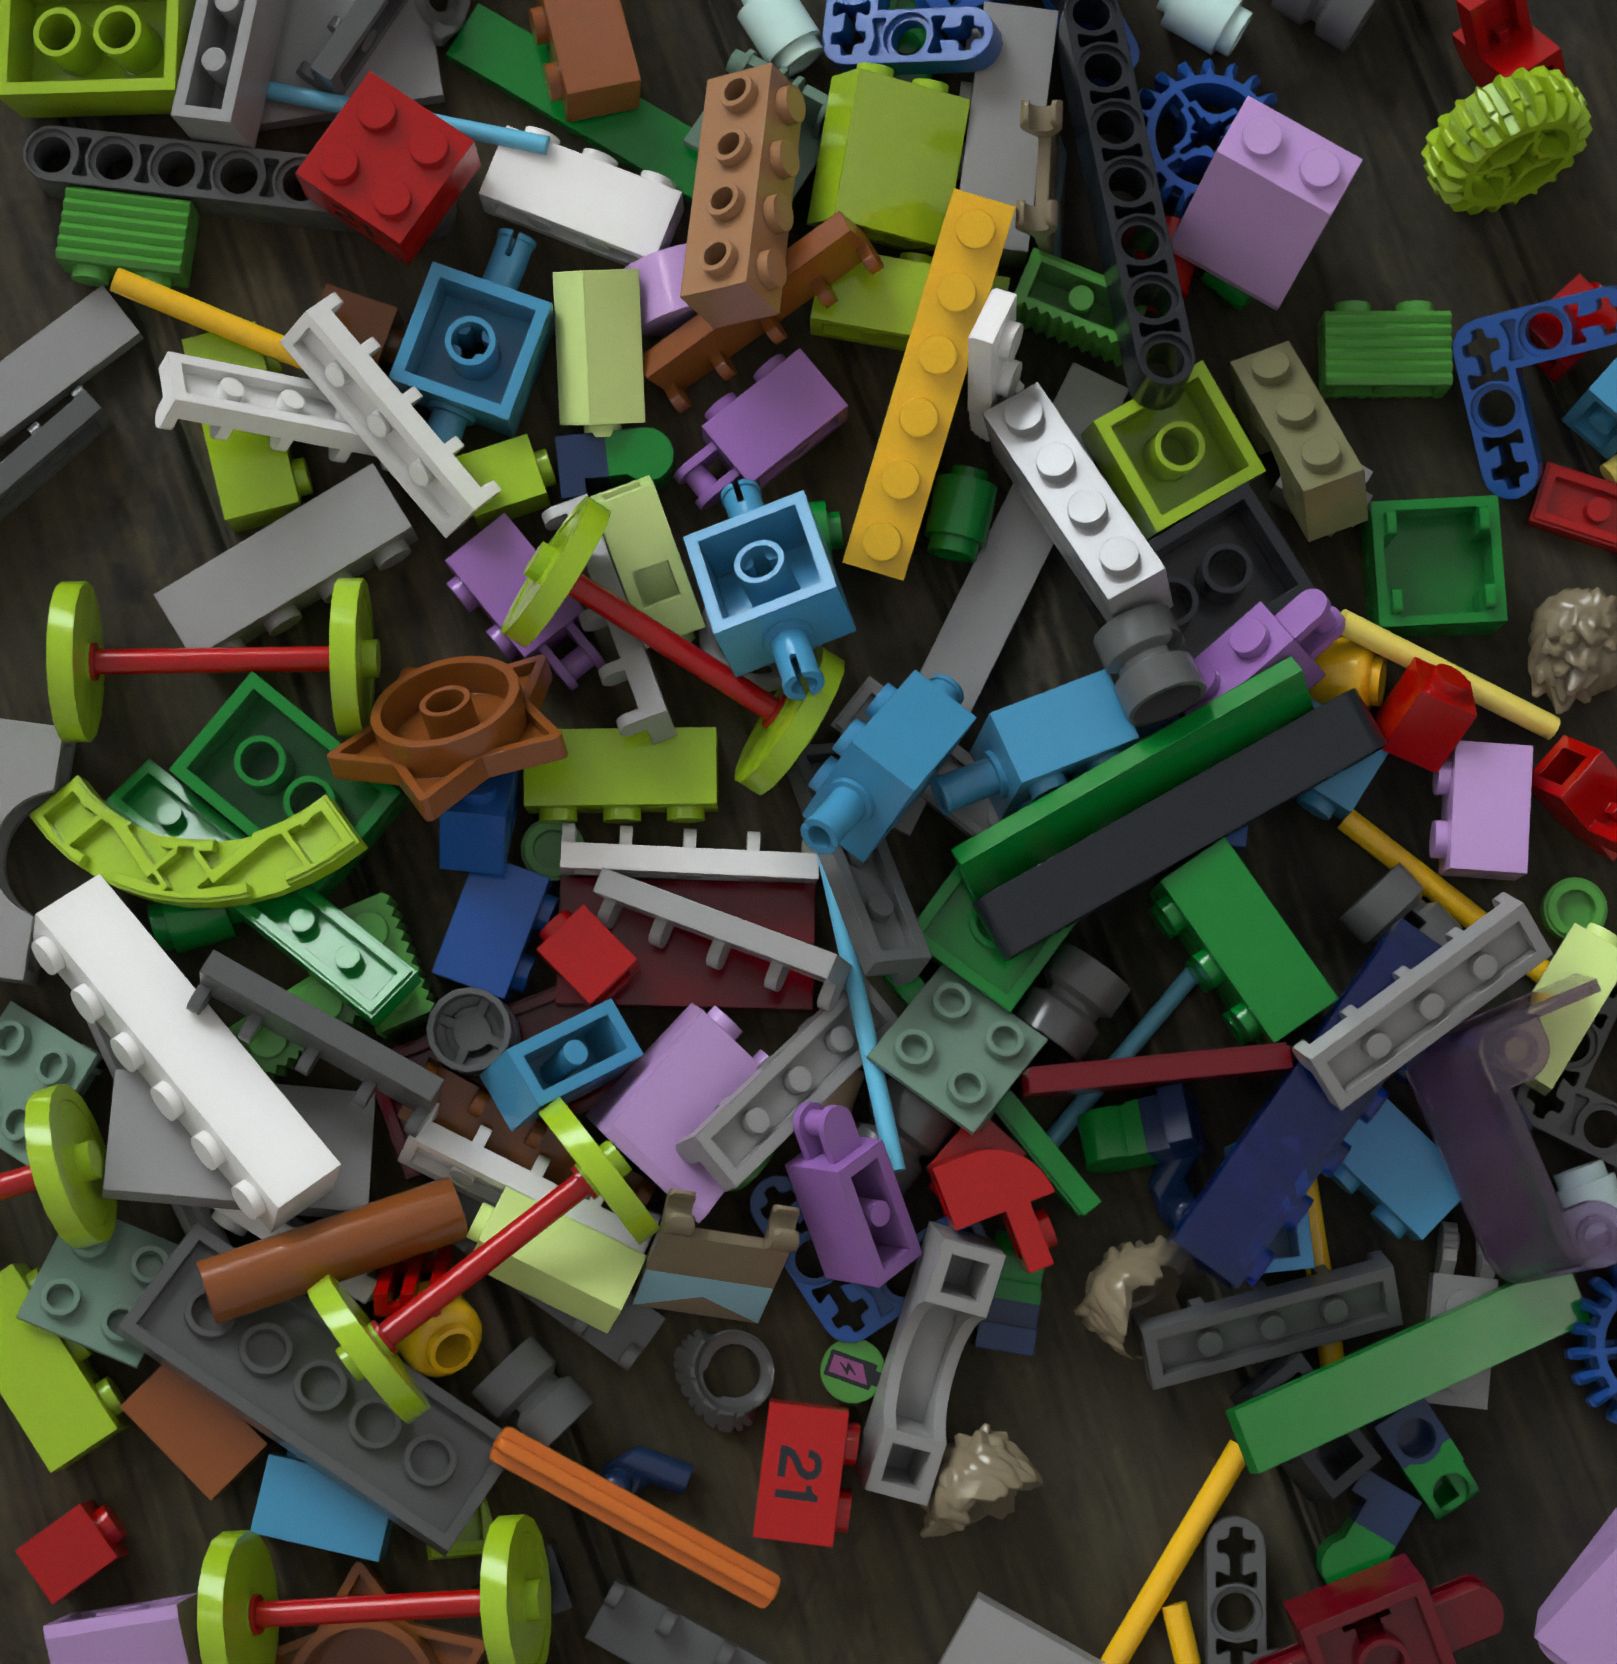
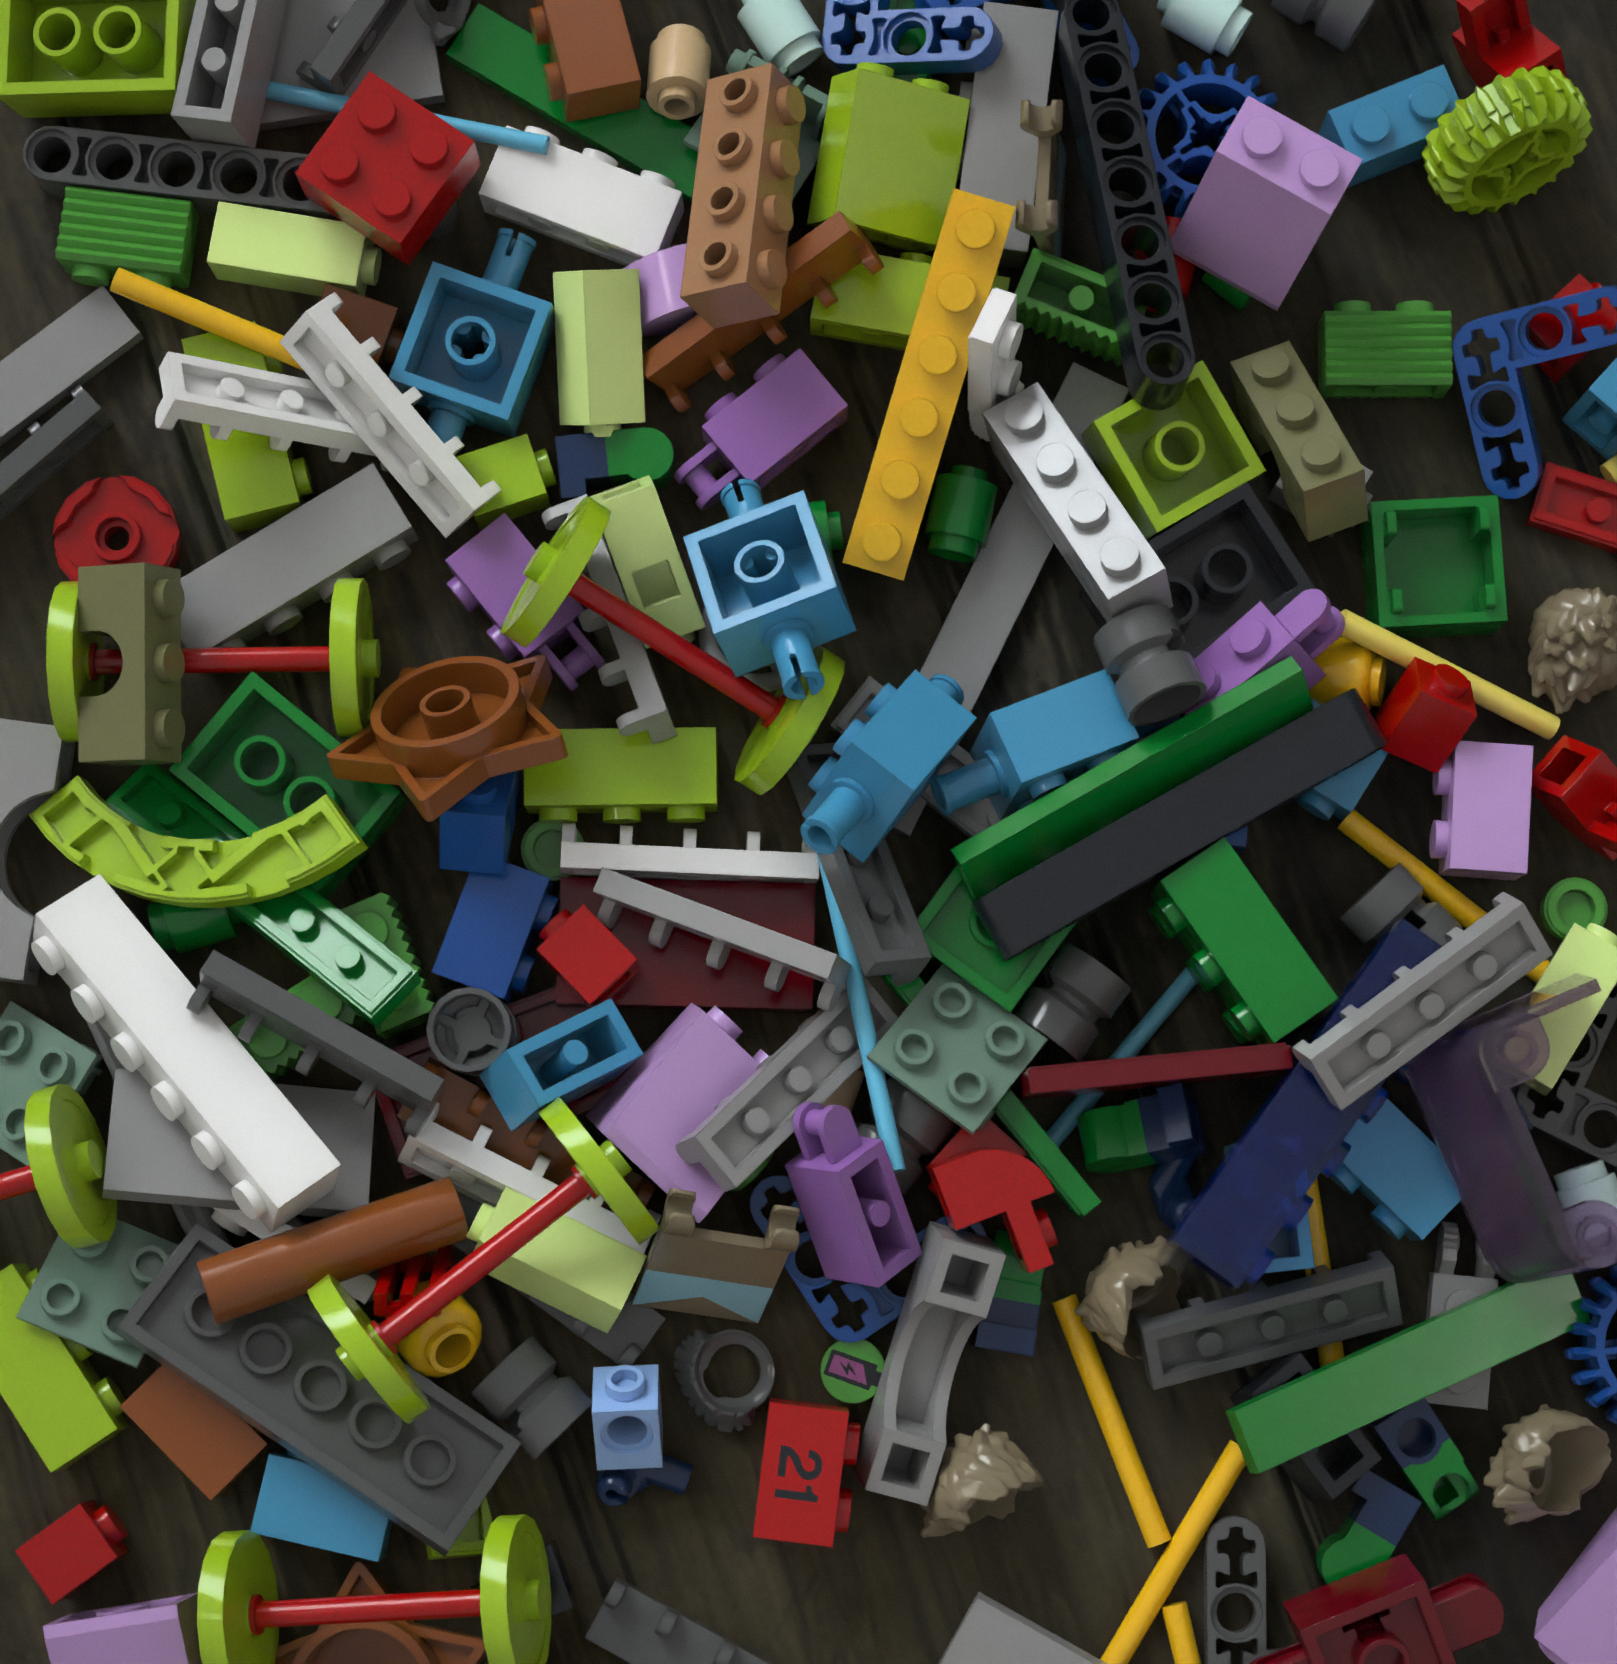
orange axle [489,1427,781,1608] -> none
none -> red plate [53,475,182,581]
none -> olive arch [78,562,185,766]
none -> yellowish green brick [207,201,382,296]
none -> light blue brick [592,1364,663,1470]
none -> tan brick [646,24,712,120]
none -> yellow bar [1052,1294,1172,1548]
none -> dark azure brick [1318,64,1459,188]
none -> dark tan hair [1484,1403,1612,1525]

